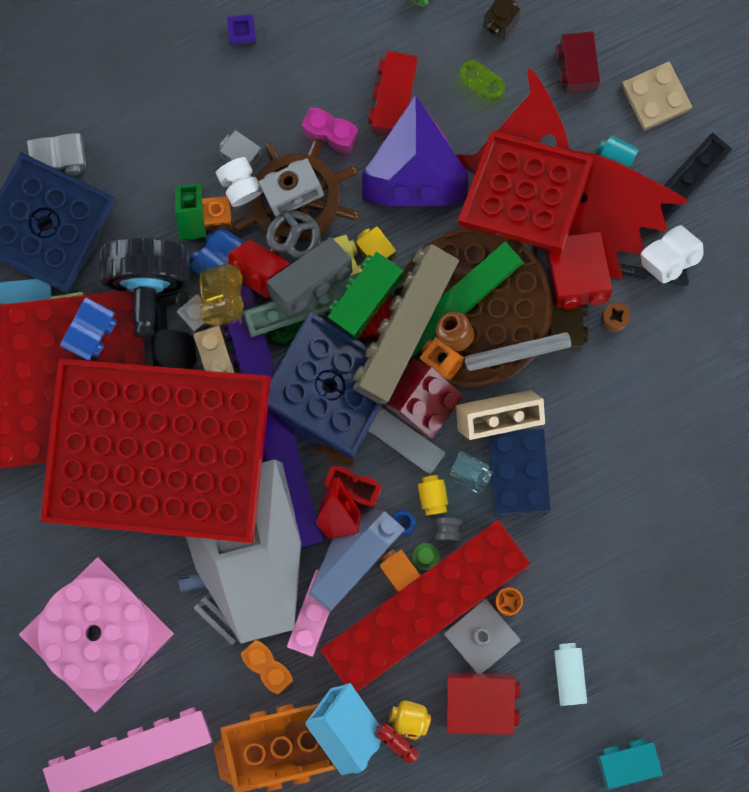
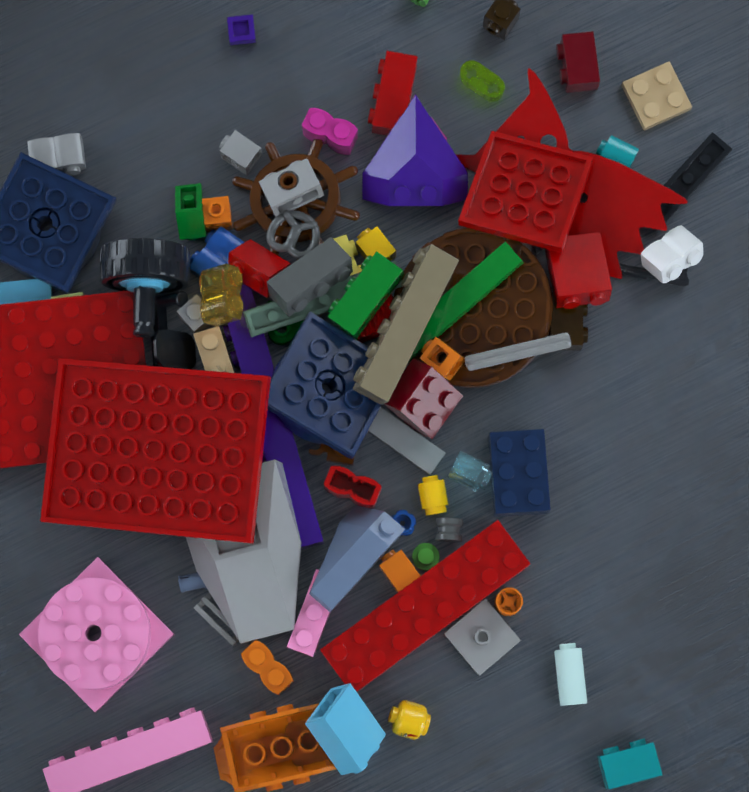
blue brick [60,297,117,361] -> none
white wheel [215,157,263,207] -> none
red slope [316,477,362,540] -> none
red axle [375,723,419,763] -> none
dark orange head [435,311,474,352] -> none
red brick [446,673,520,735] -> none
tan brick [455,390,545,440] -> none
dark orange wheel [602,302,630,332] -> none

